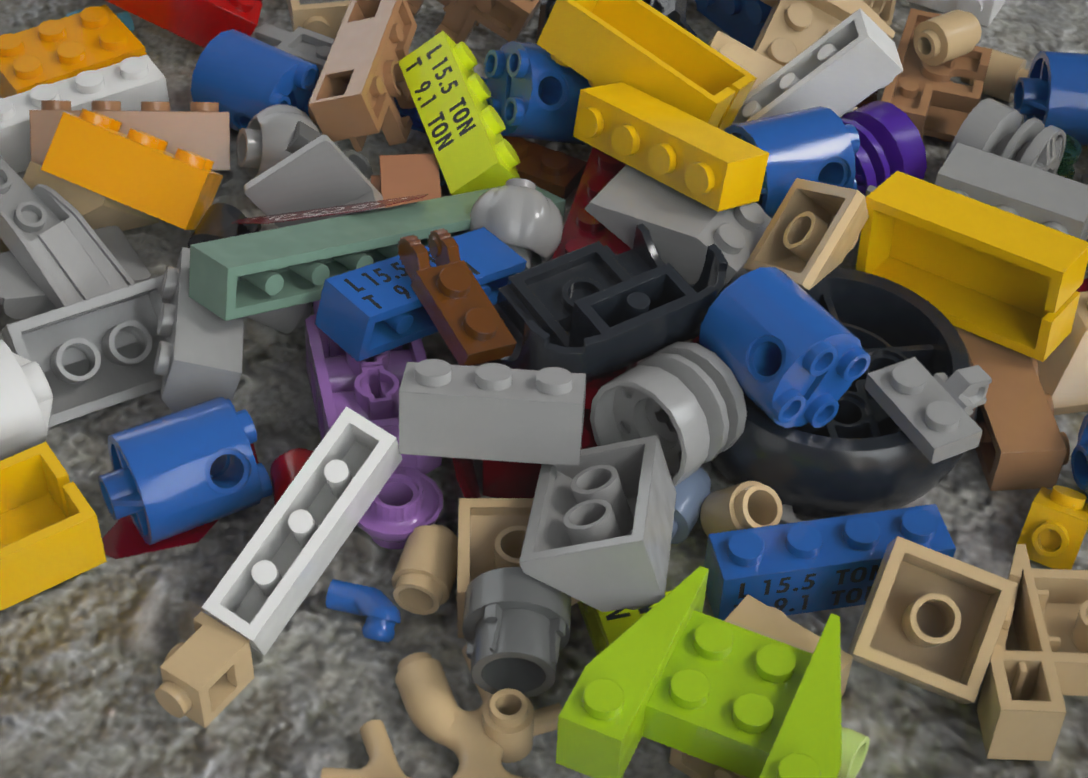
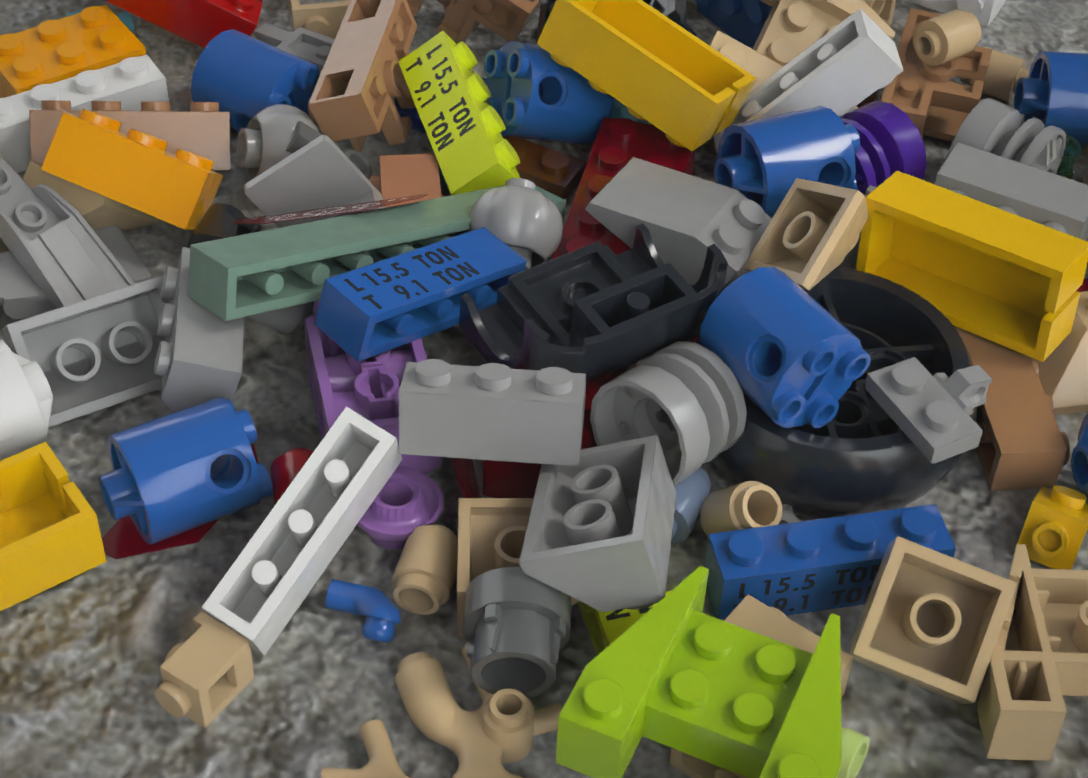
reddish brown hinge [397,228,517,366] -> none
yellow brick [573,82,769,212] -> none

